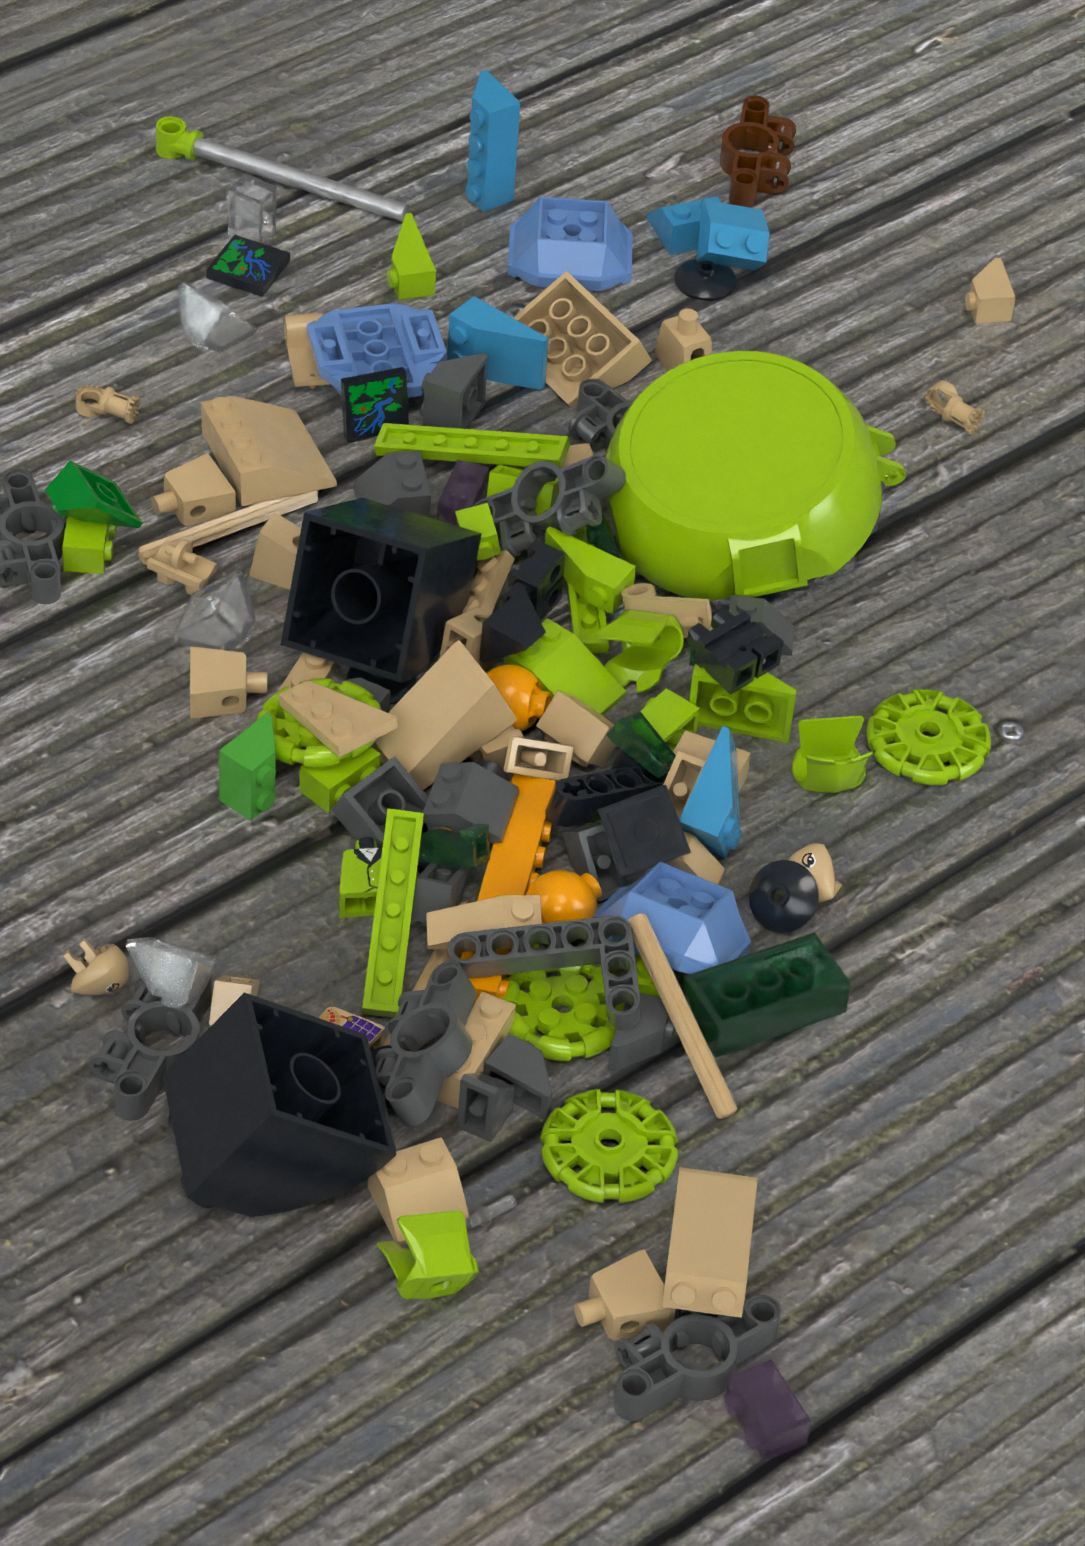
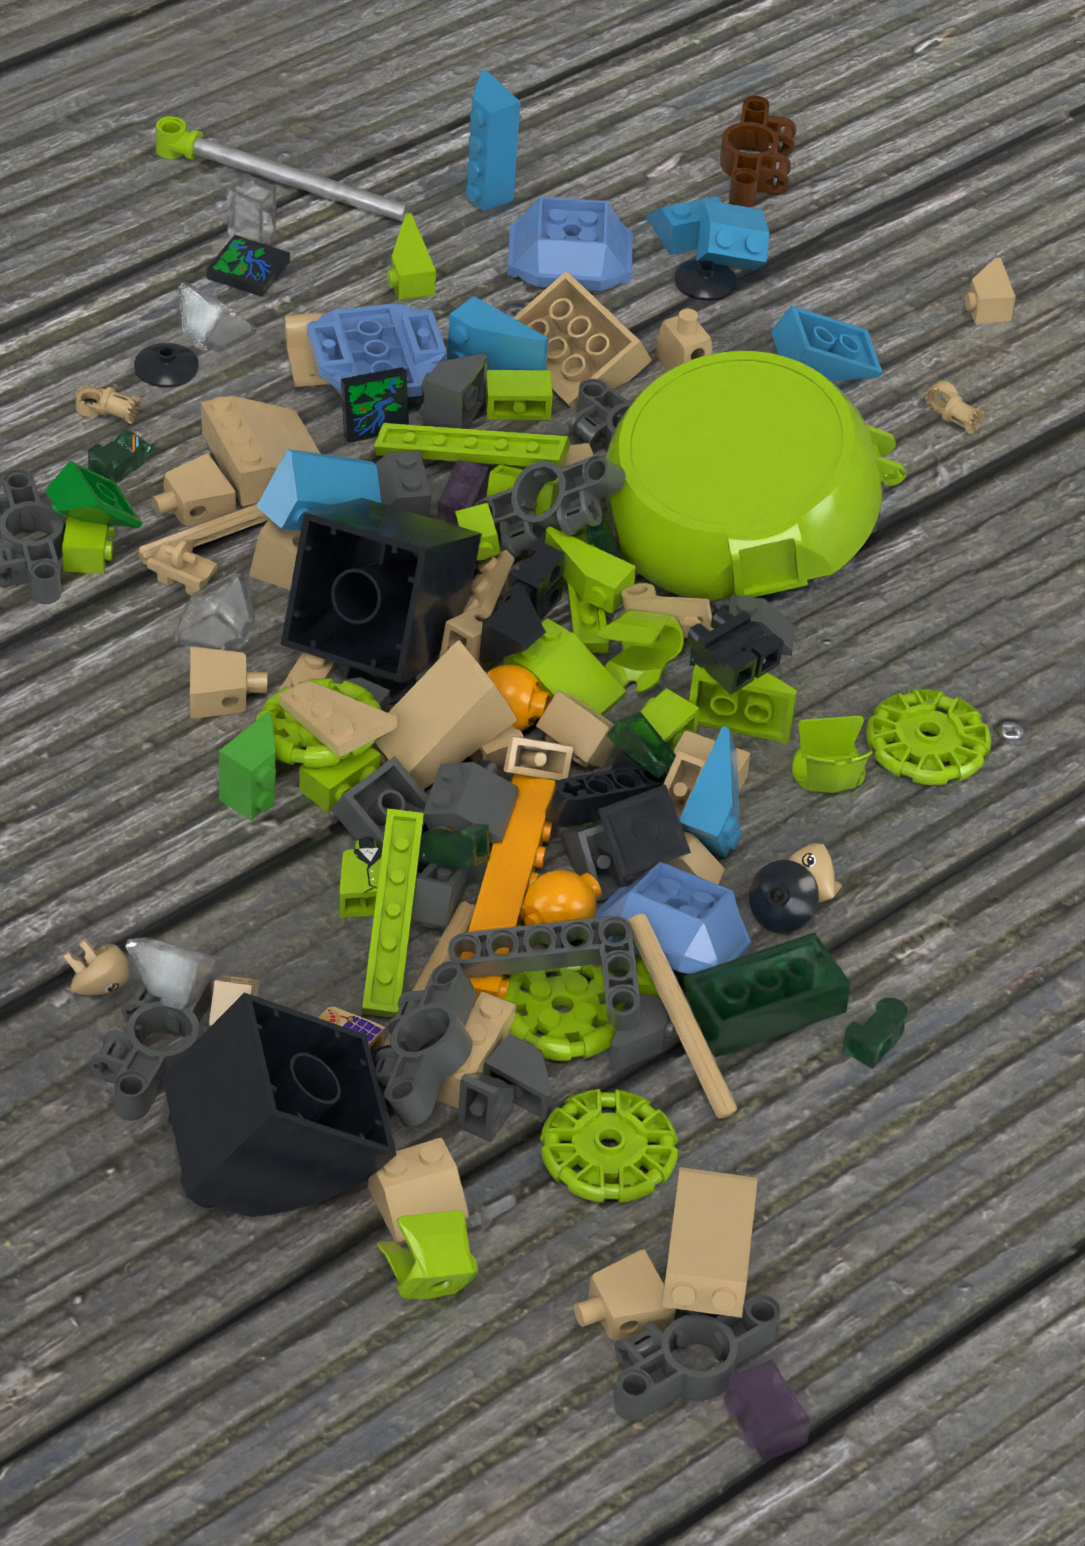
tan slope [426,895,542,949] -> none
none -> clear green leg [88,430,151,483]
none -> black dish [134,343,199,388]
none -> dark azure slope [256,449,381,531]
none -> lime brick [485,370,553,420]
none -> dark azure slope [771,305,883,381]
none -> clear green leg [842,997,908,1069]

